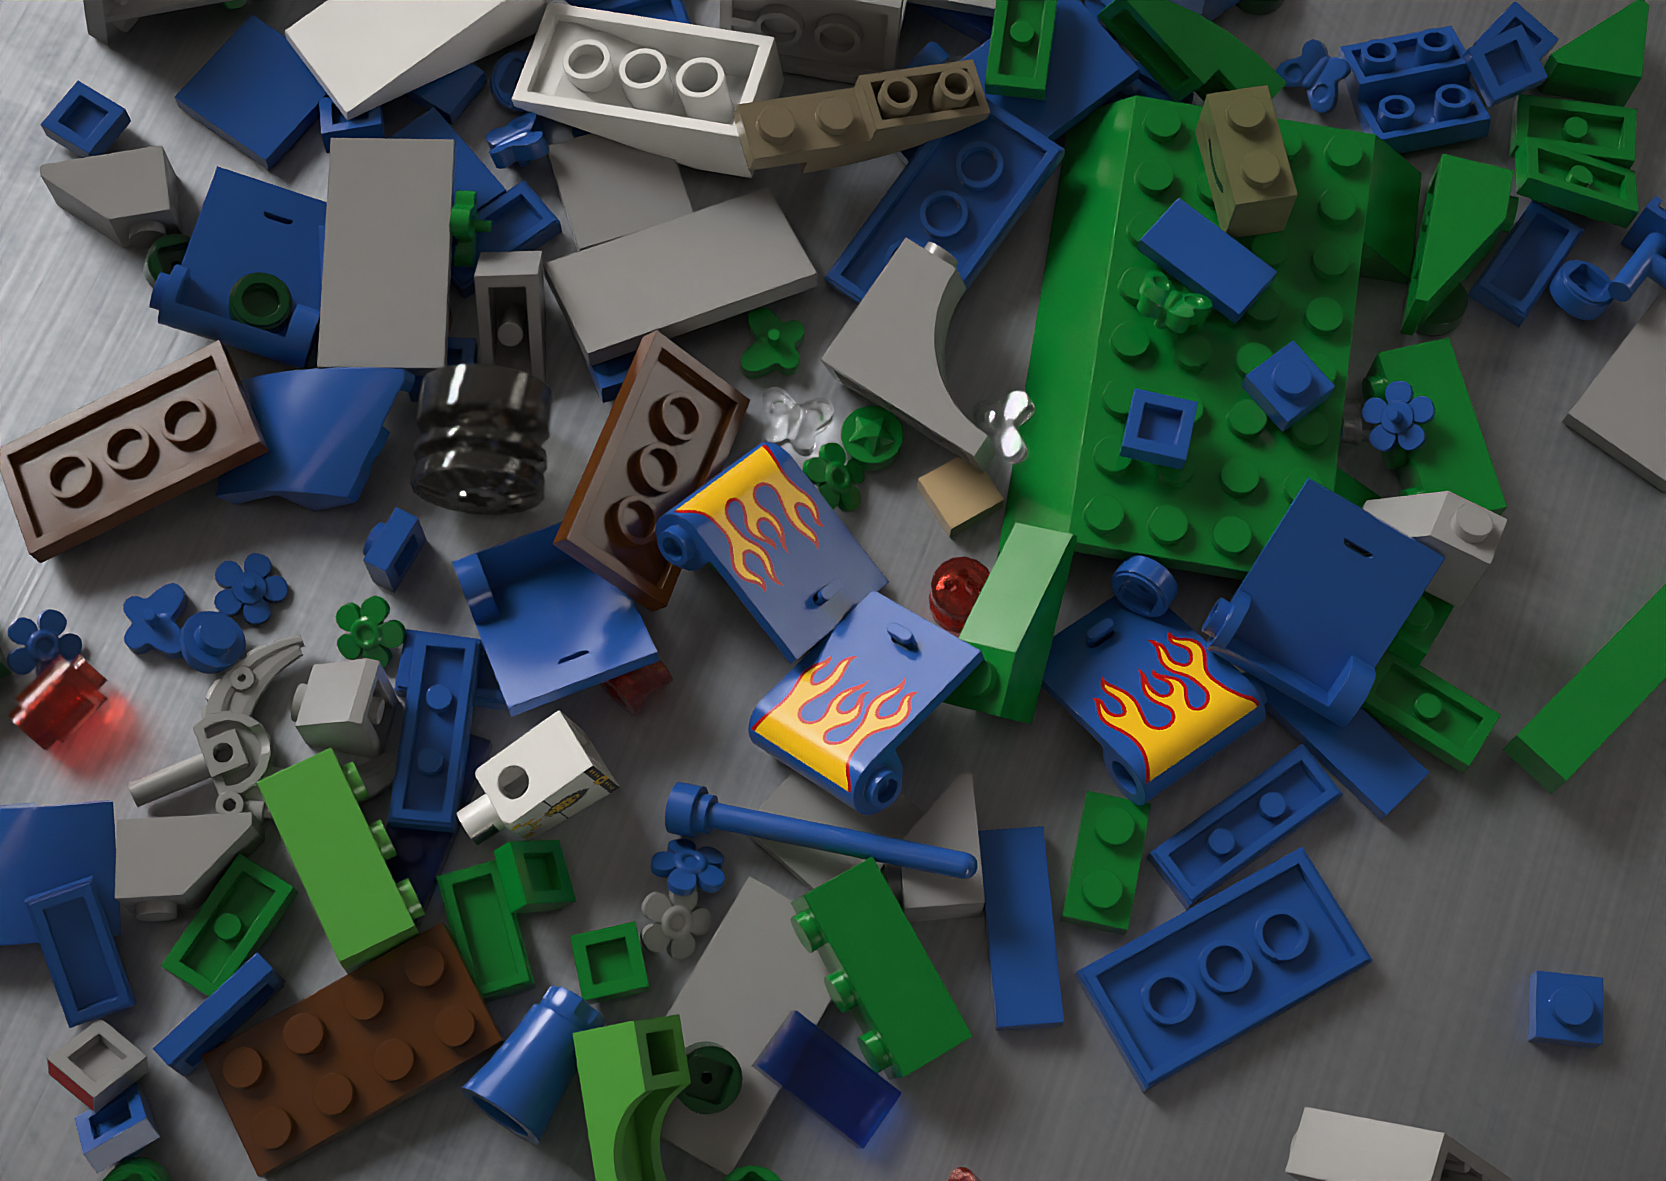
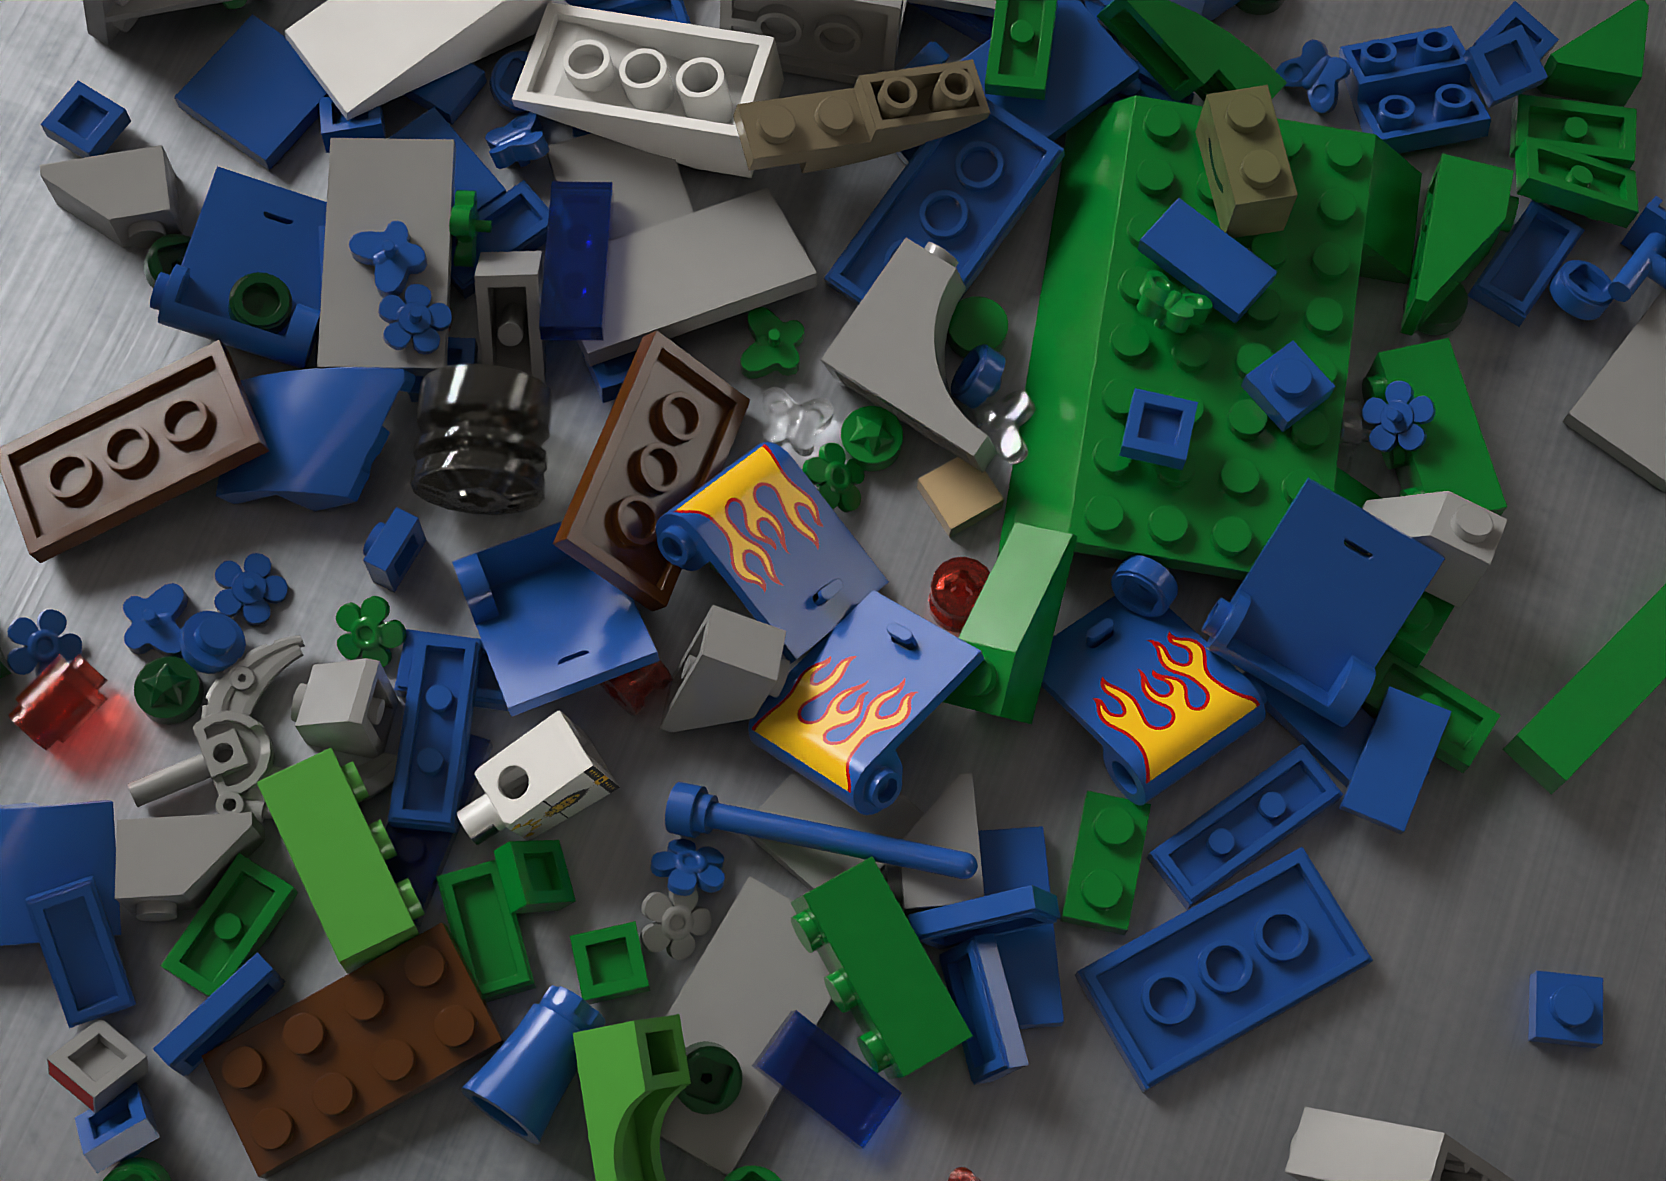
none -> dark green tile [134,656,204,725]
none -> blue piece [349,221,428,298]
none -> blue plant [378,284,452,355]
none -> clear blue tile [539,181,614,341]
none -> light grey slope [659,605,790,733]
none -> blue tile [908,885,1061,949]
none -> blue tile [939,933,1029,1085]
none -> green tile [947,296,1008,358]
none -> blue tile [951,344,1006,409]
none -> blue tile [1339,686,1452,834]

